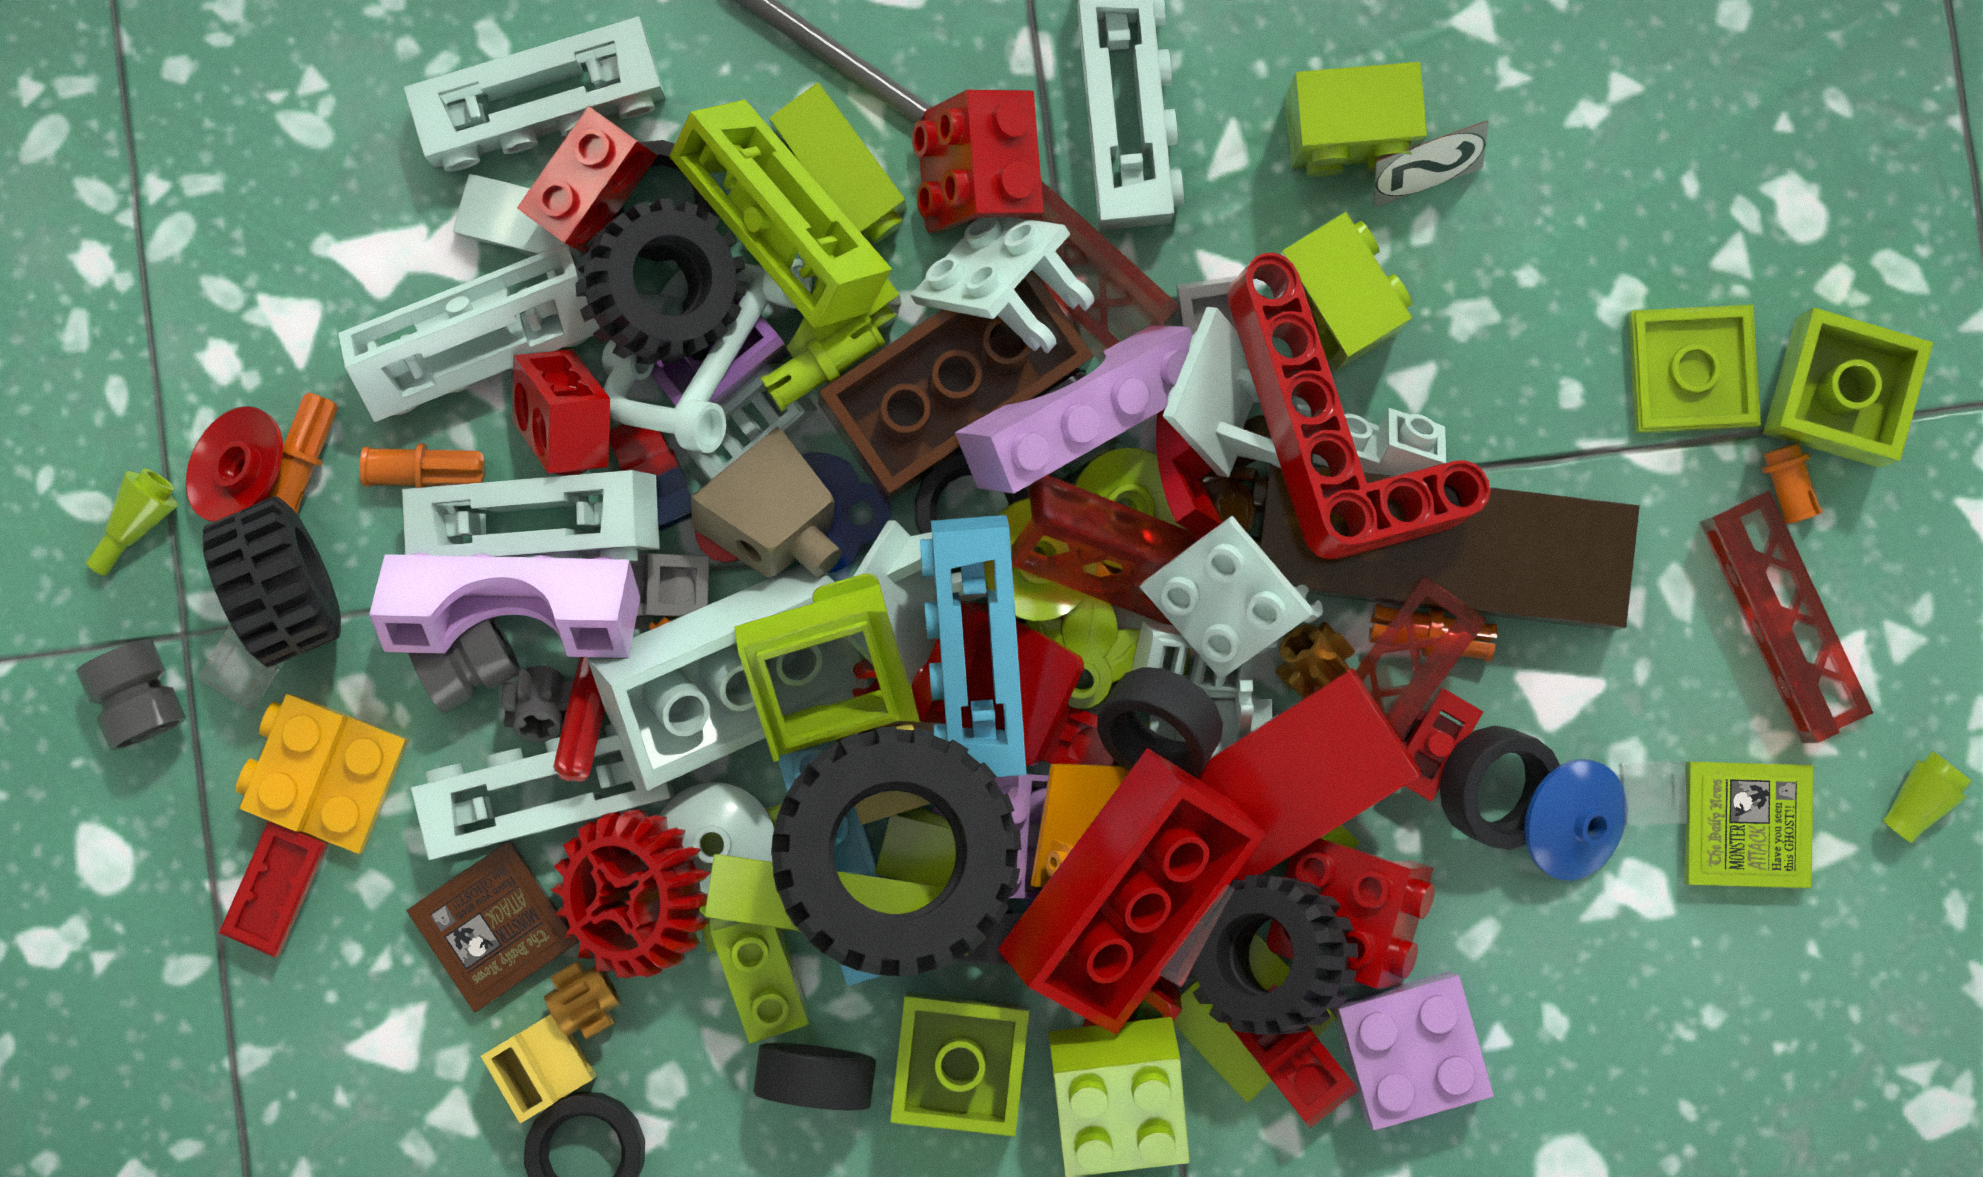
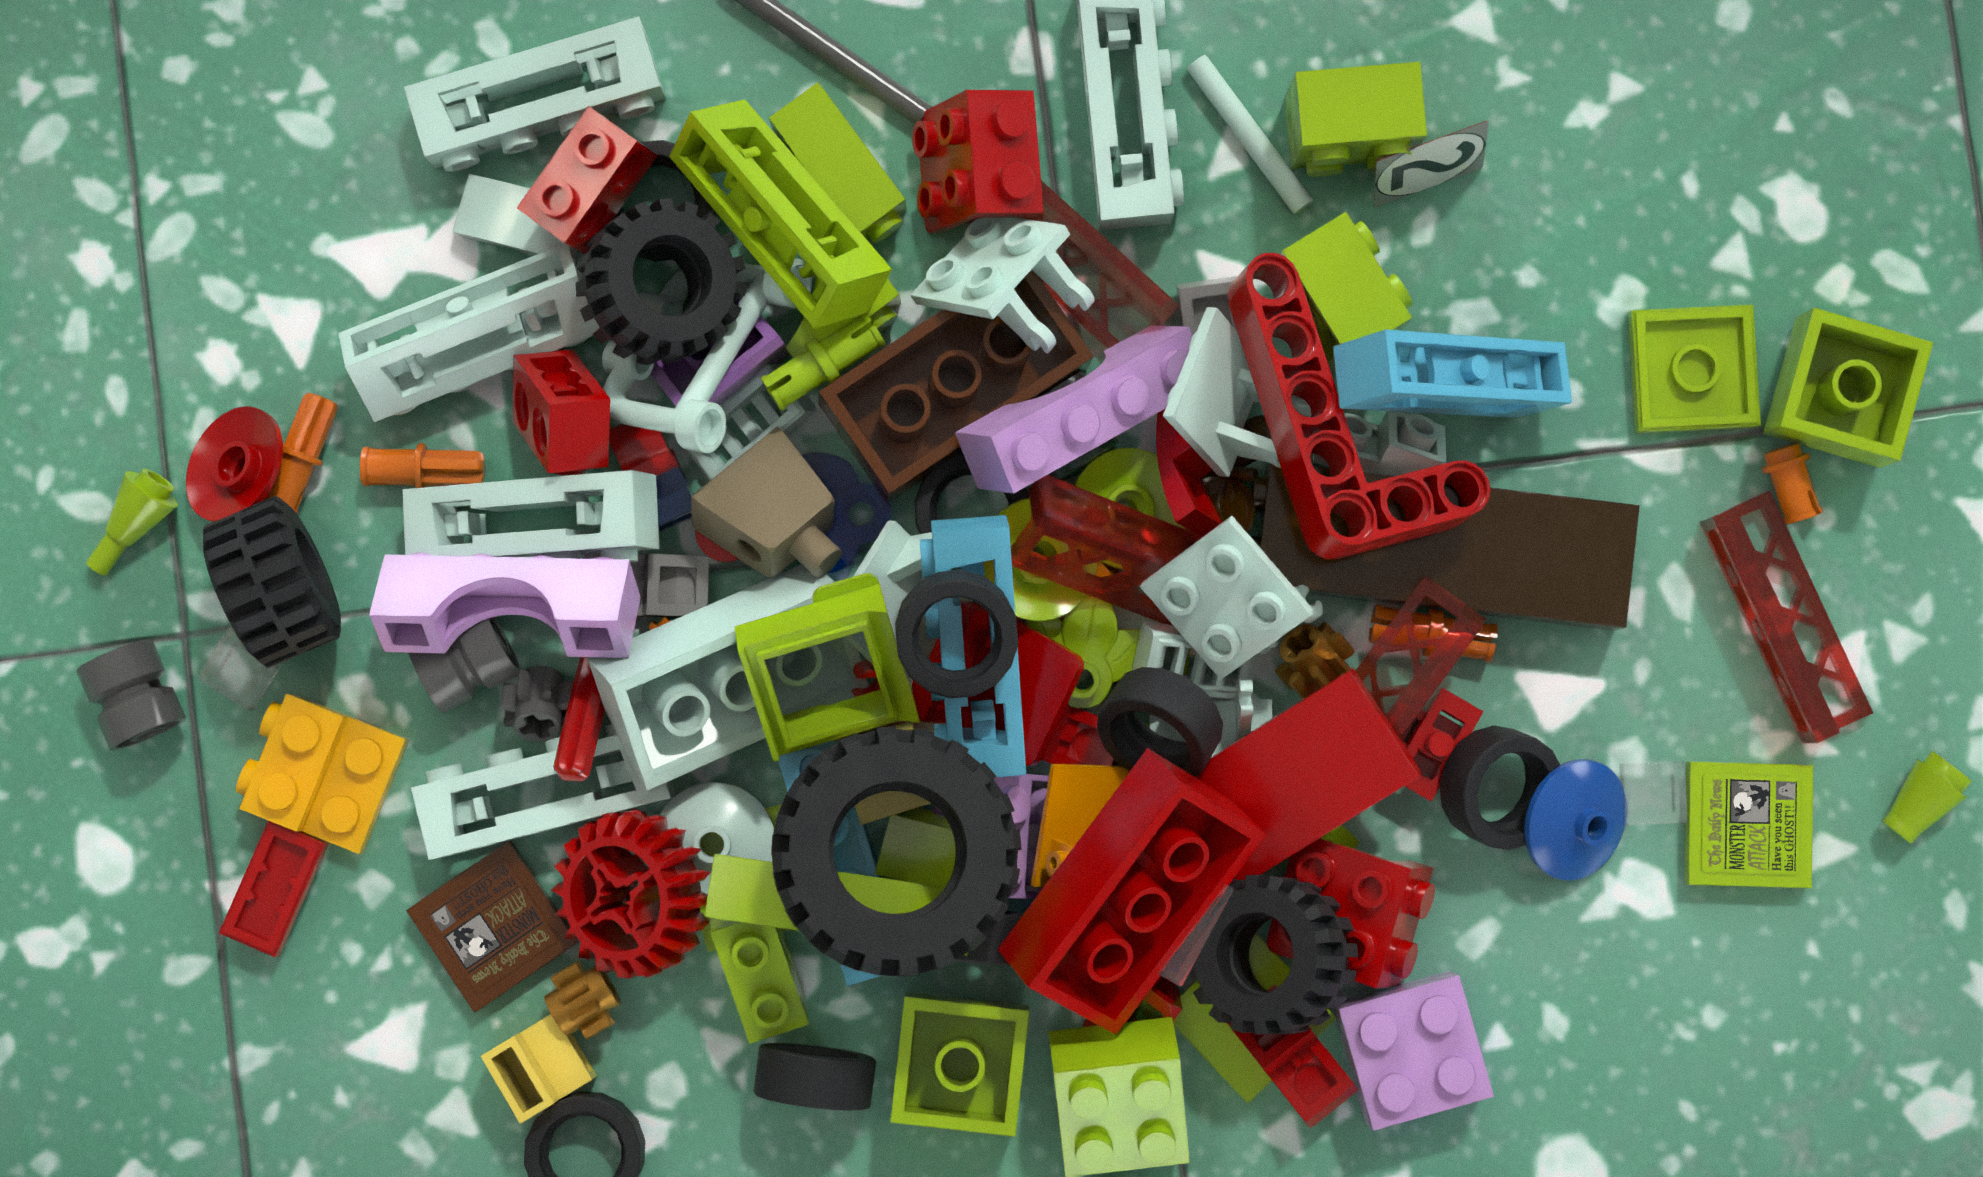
none -> black tyre [895,570,1018,699]
none -> light aqua bar [1187,54,1313,215]
none -> medium azure brick [1333,329,1572,418]

